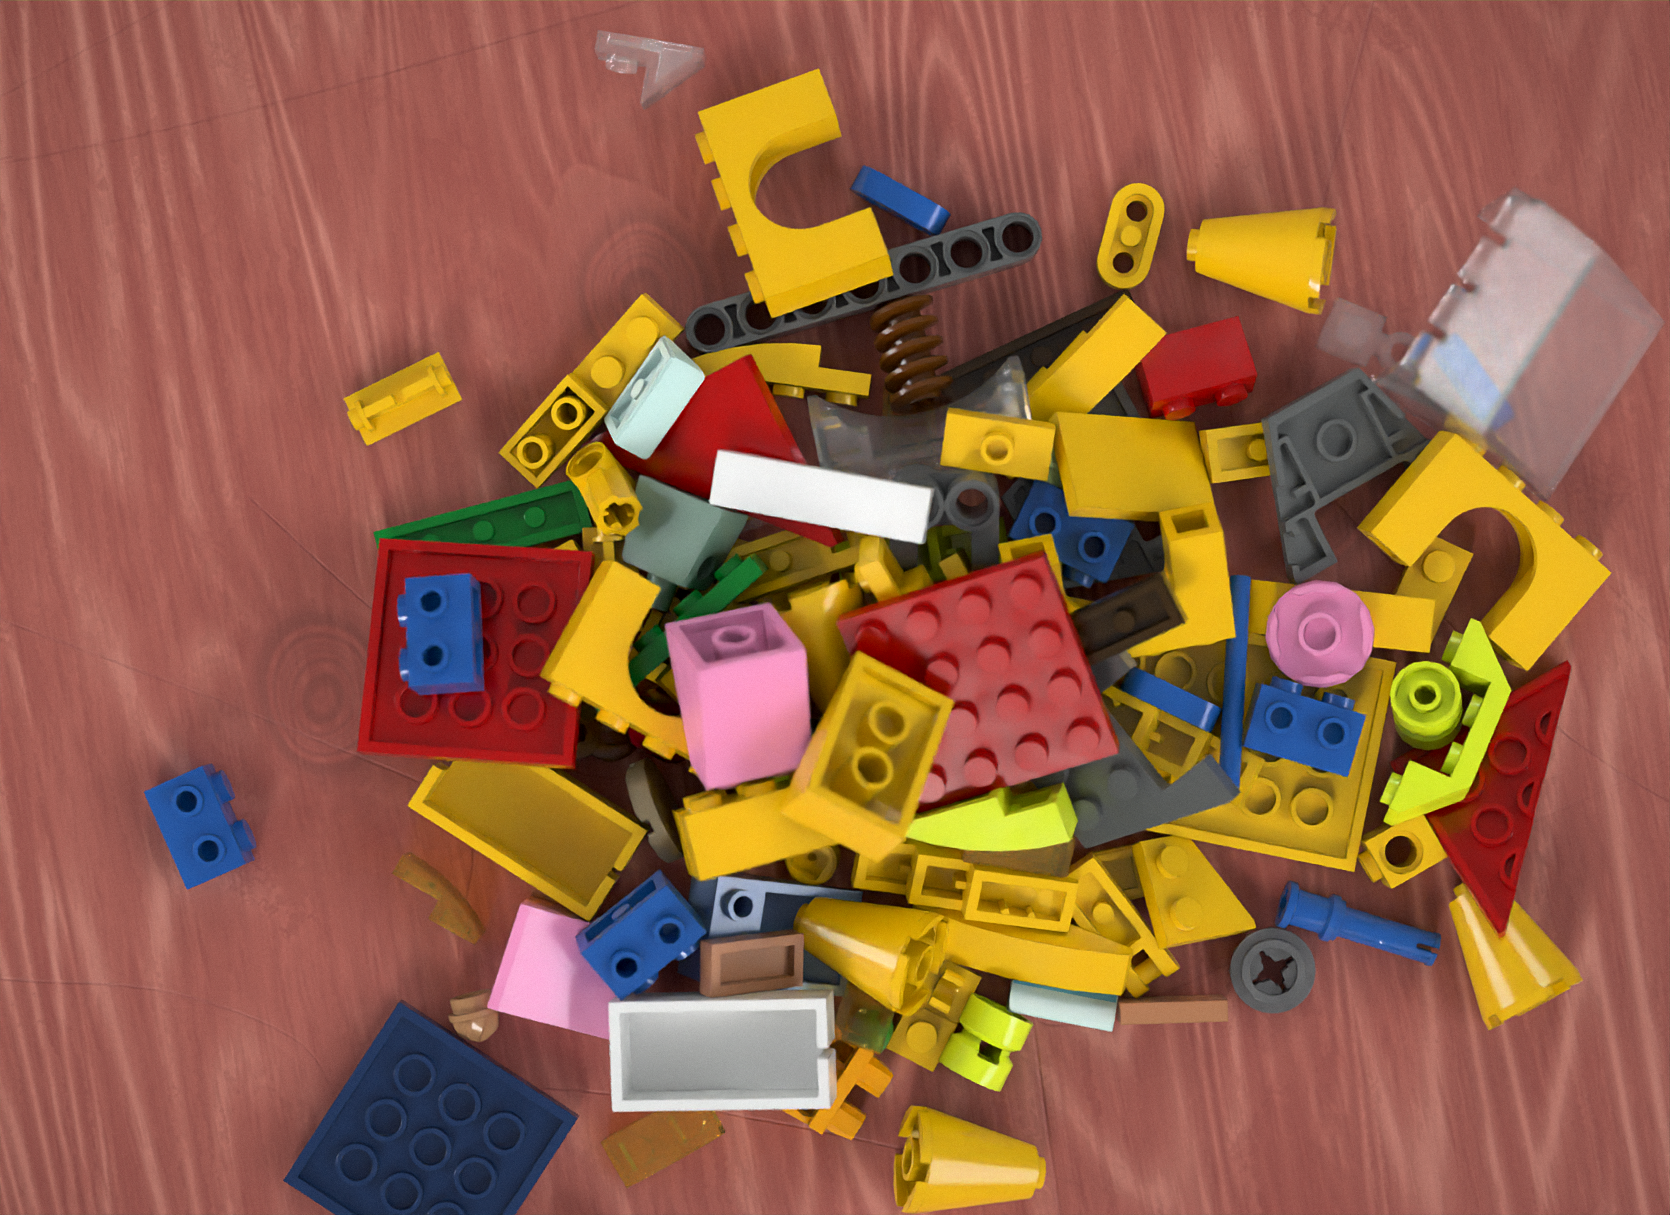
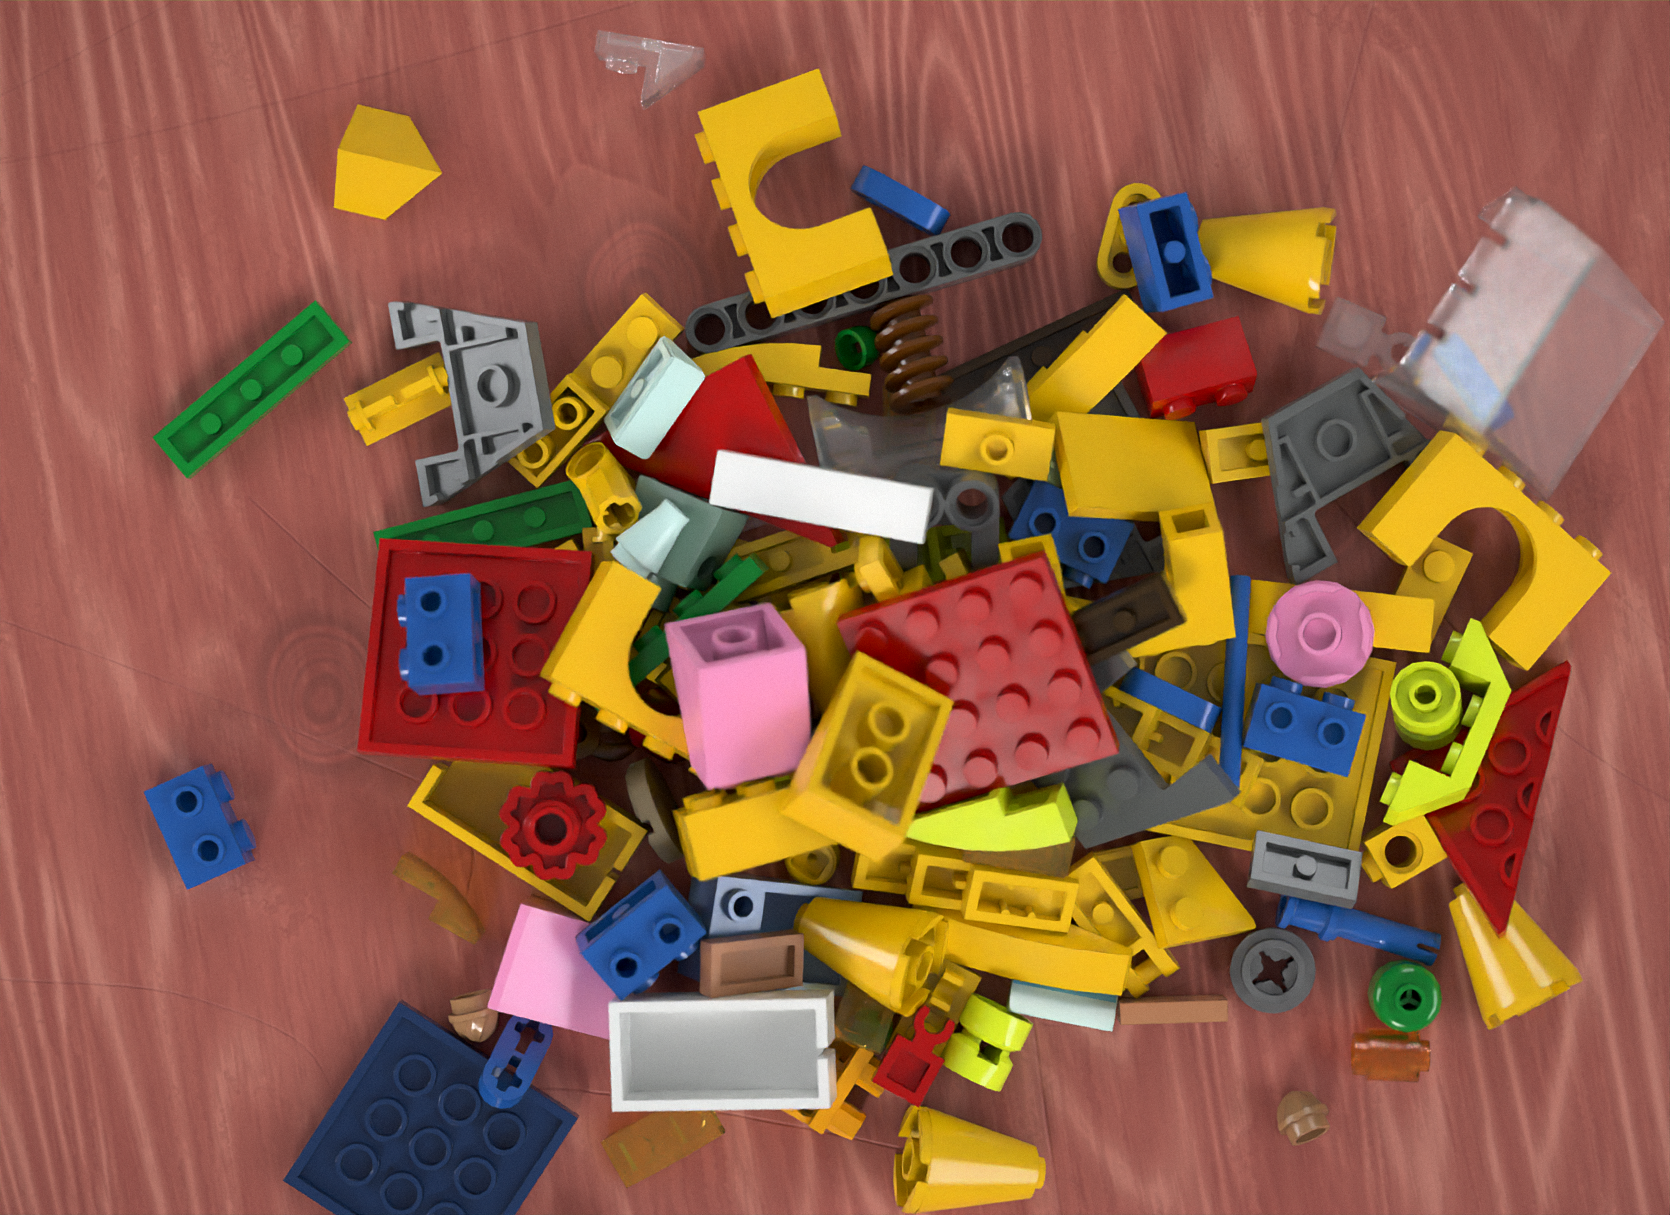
none -> green plate [152,300,353,479]
none -> yellow slope [334,105,442,221]
none -> wing [388,301,556,507]
none -> blue beam [478,1015,553,1109]
none -> red plant [499,769,608,880]
none -> light aqua cone [611,498,690,579]
none -> green hinge [835,325,881,371]
none -> red plate [871,1004,955,1108]
none -> blue brick [1118,192,1214,313]
none -> plate [1246,830,1363,909]
none -> medium nougat plate [1277,1091,1330,1146]
none -> clear orange brick [1351,1027,1430,1083]
none -> green head [1367,959,1442,1033]

